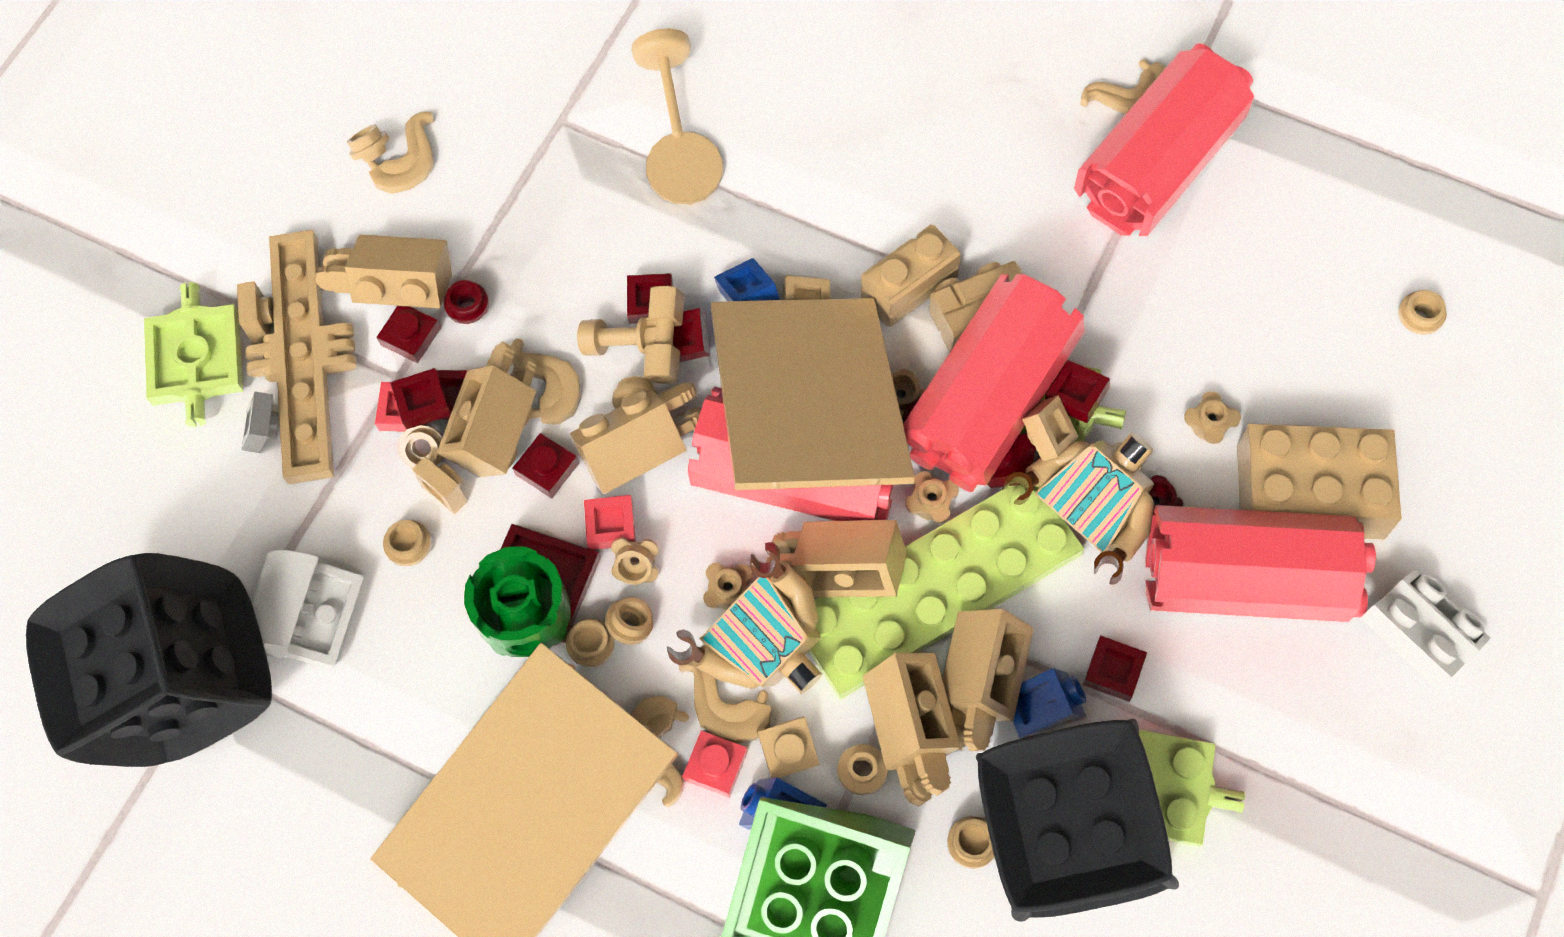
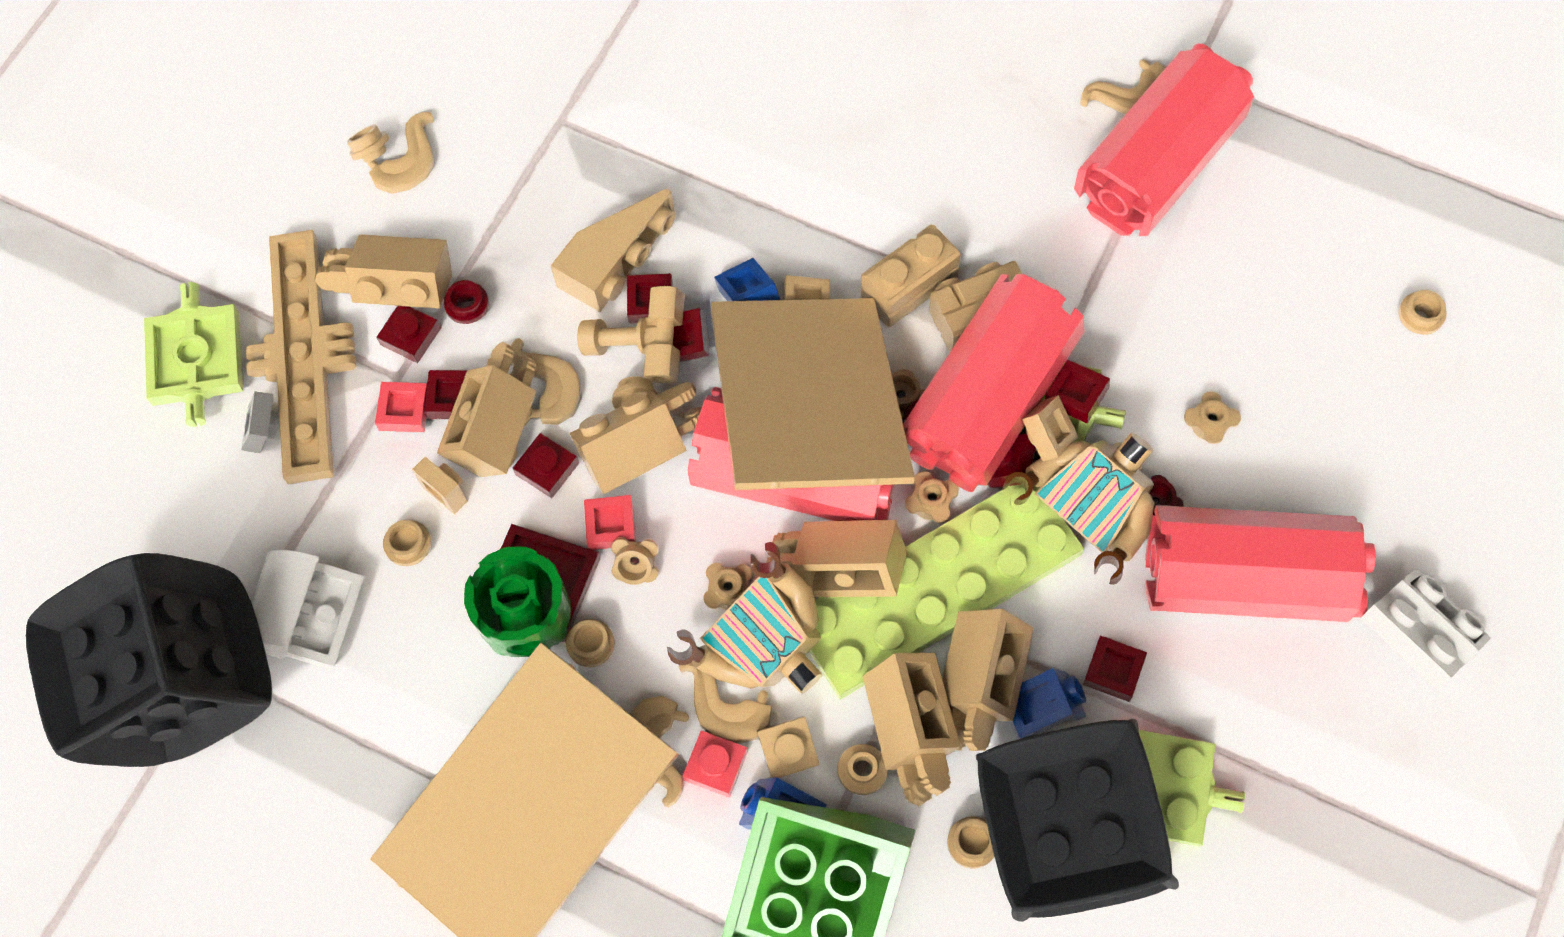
tan plate [237,281,274,344] -> none
dark red plate [390,368,451,430] -> none
tan plate [398,424,443,468] -> none
tan plate [605,597,653,645] -> none
tan piece [631,28,723,205] -> none
tan brick [1237,424,1402,540] -> none
none -> tan slope [550,189,676,312]

